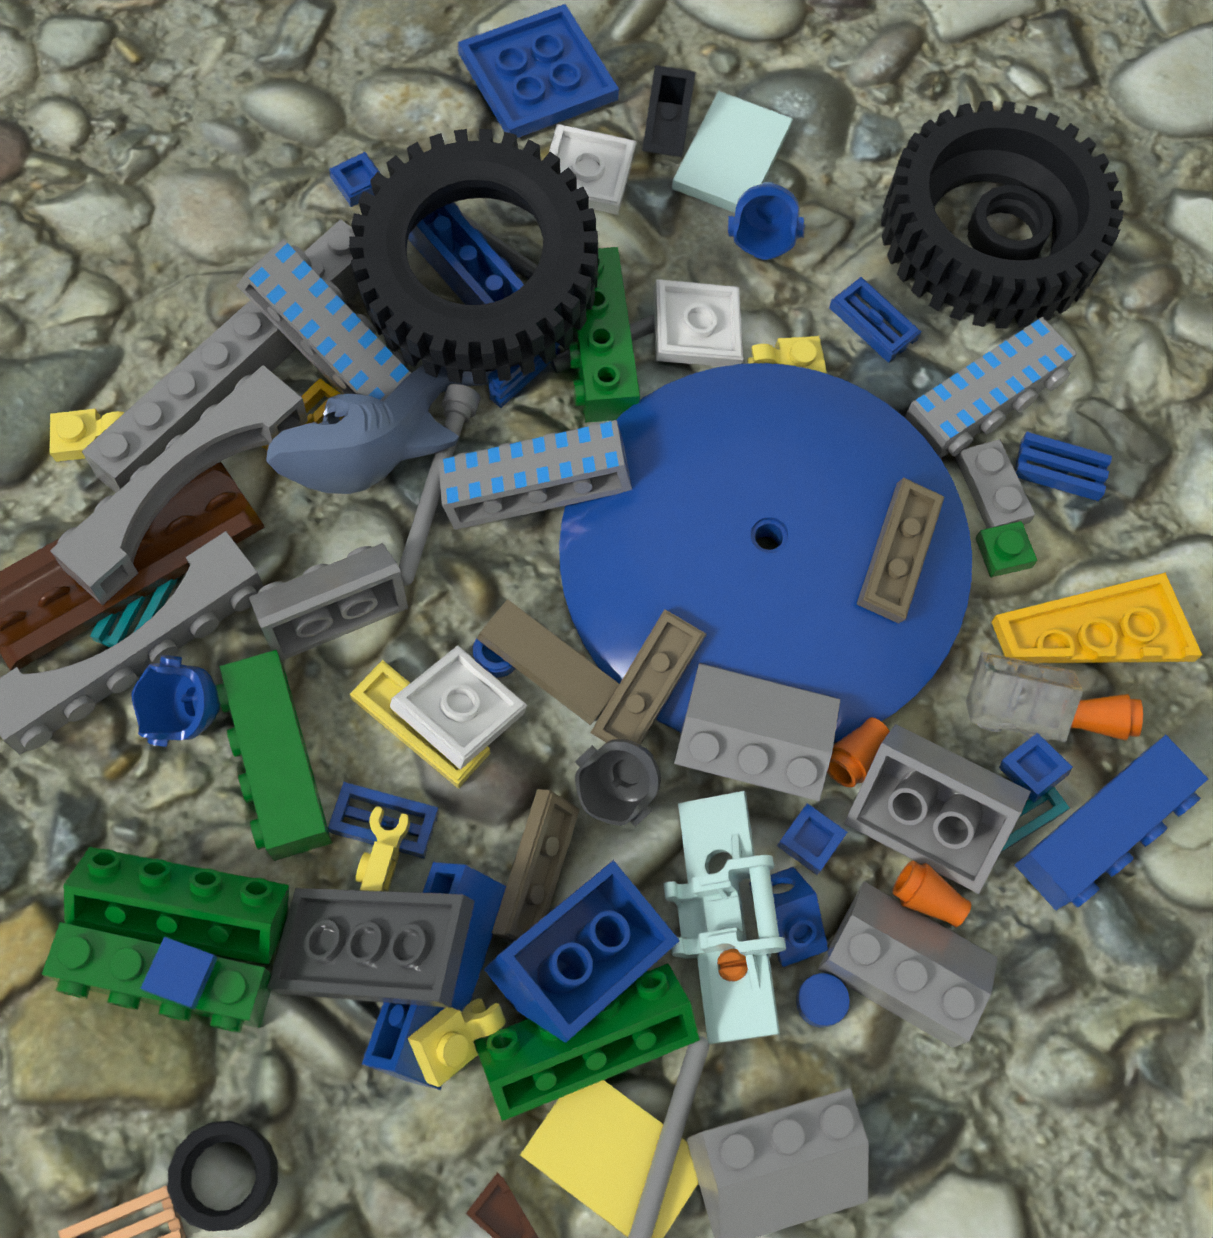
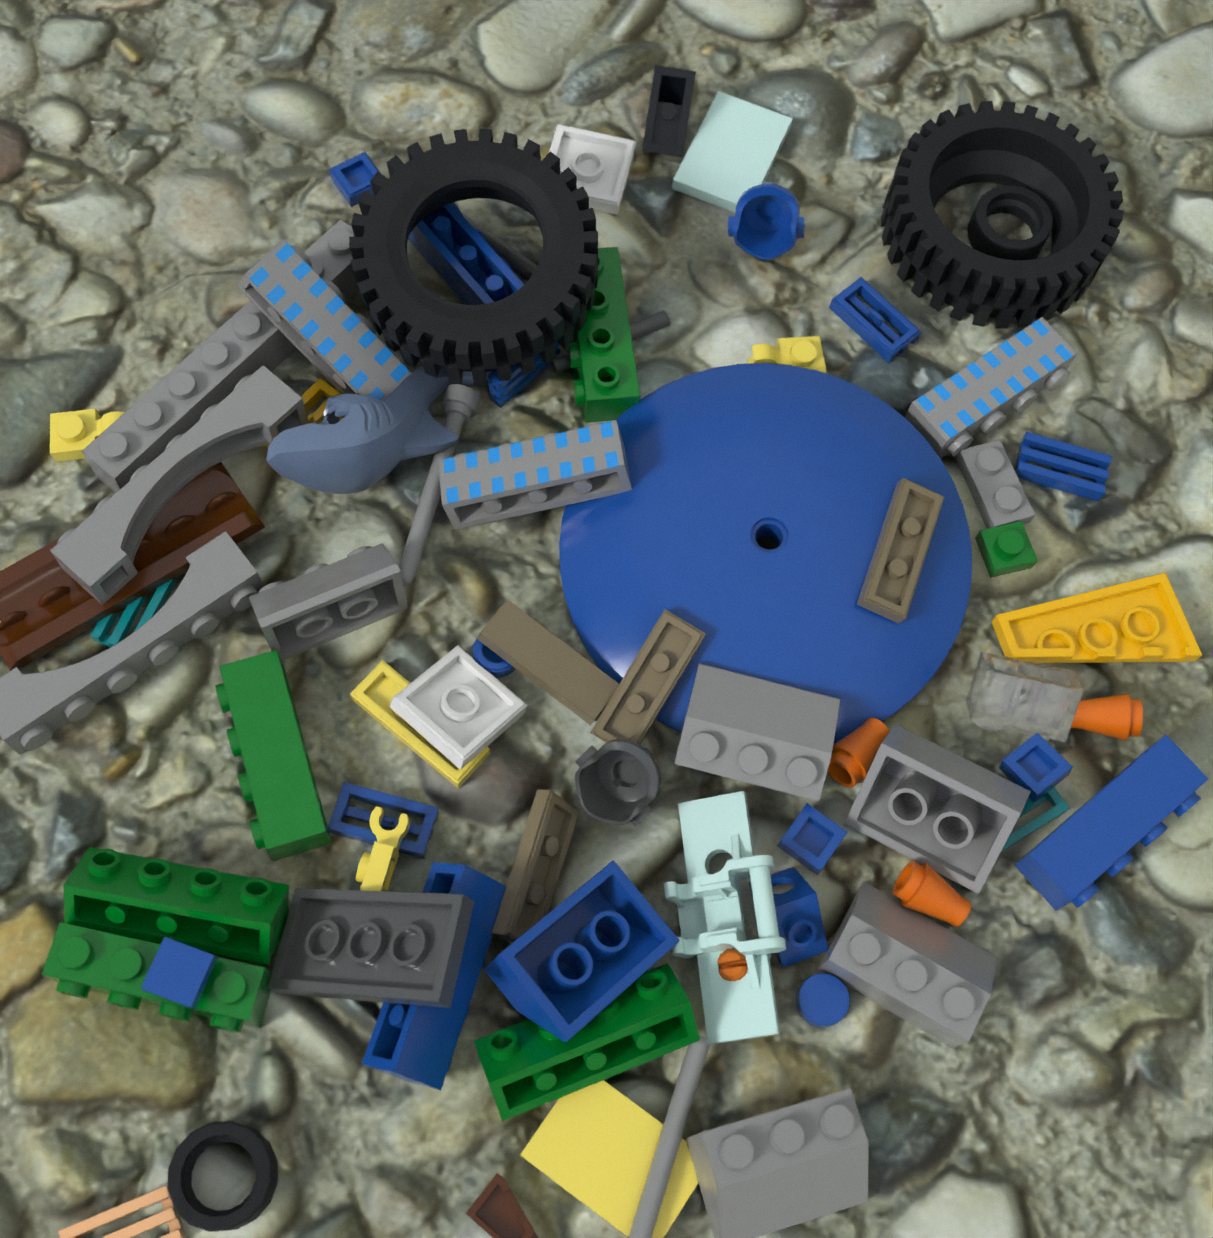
blue cap [131,655,221,747] -> none
light yellow plate [408,998,506,1087] -> none
blue plate [458,4,619,138] -> none
white tile [653,279,743,367] -> none

